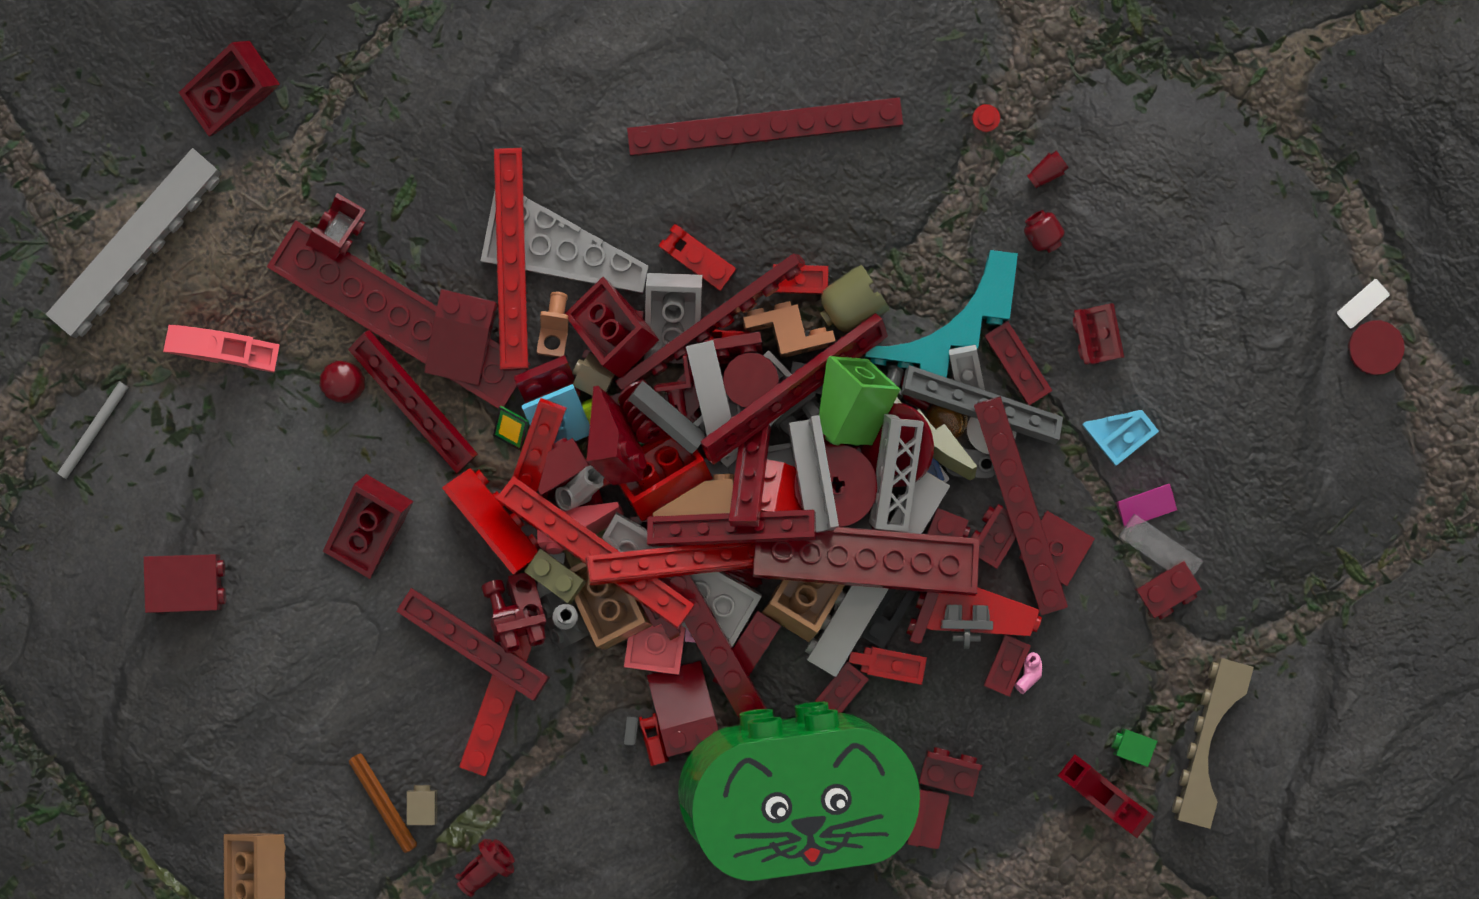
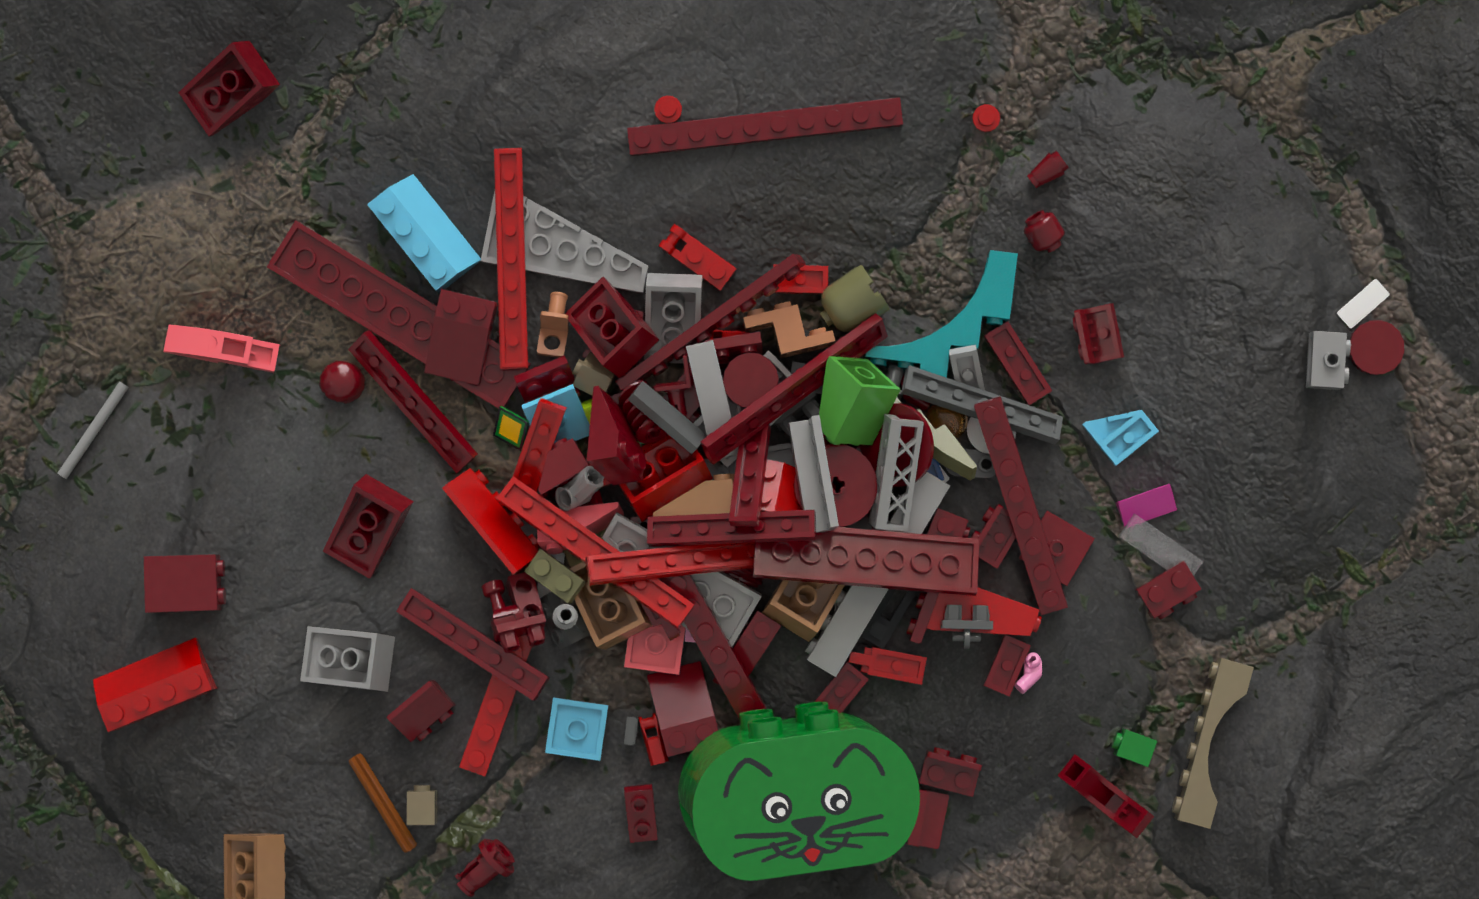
light grey brick [46,148,222,338] -> none
dark red window [306,193,366,260] -> none
none -> red slope [93,637,217,732]
none -> light grey slope [300,626,395,692]
none -> medium azure slope [367,174,481,294]
none -> dark red slope [386,680,456,742]
none -> medium azure plate [545,697,609,761]
none -> dark red plate [624,784,658,843]
none -> red plate [654,96,682,123]
none -> light grey brick [1306,331,1351,390]

